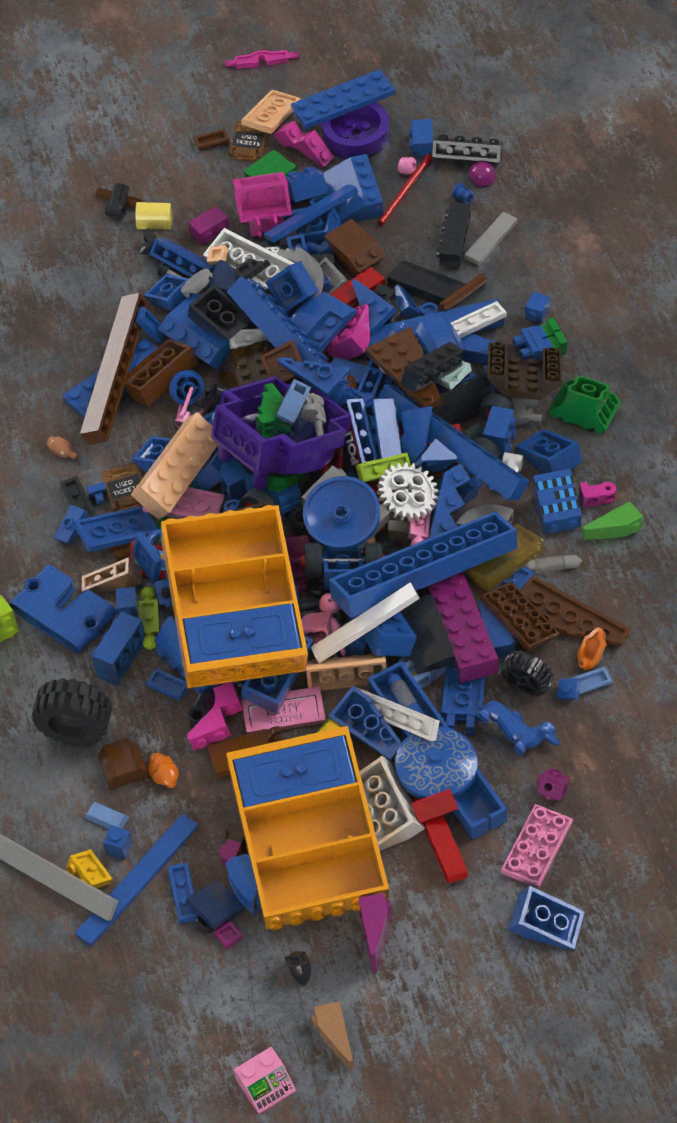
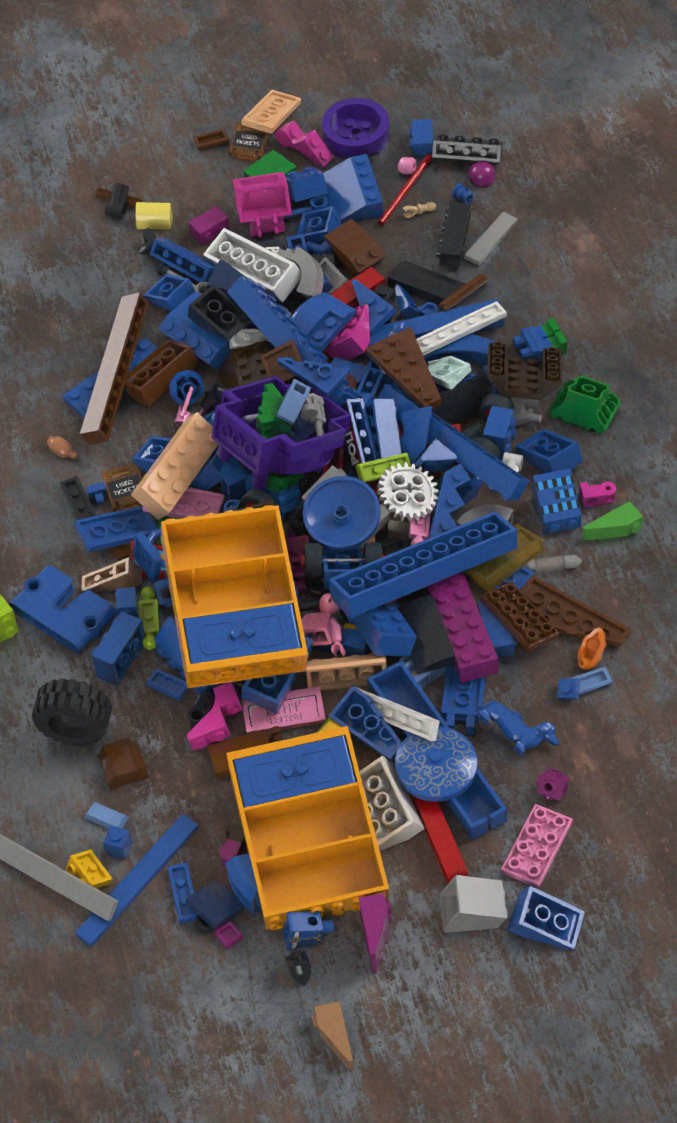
blue plate [54,505,88,545] -> none
blue tile [135,307,164,343] -> none
orange arm [147,752,179,789] -> none
light grey tile [181,269,213,297] -> none
light nougat tile [206,246,229,265] -> none
dark pink piece [225,50,299,69] -> none
black tile [234,259,271,279] -> none
bright pink slope [234,1047,296,1114] -> none
blue tile [264,184,358,243] -> none
blue slope [265,261,319,312] -> none
blue plate [291,69,396,129] -> none
white tile [311,583,420,663] -> none
clear piece [387,673,424,714] -> none
black brick [400,342,464,393] -> none
red tile [412,789,458,823] -> none
blue slope [415,316,466,355] -> none
black gear [500,650,553,696] -> none
blue brick [525,292,550,323] -> none
none -> blue torso [283,911,334,950]
none -> tan piece [403,202,437,218]
none -> light grey slope [439,875,508,933]

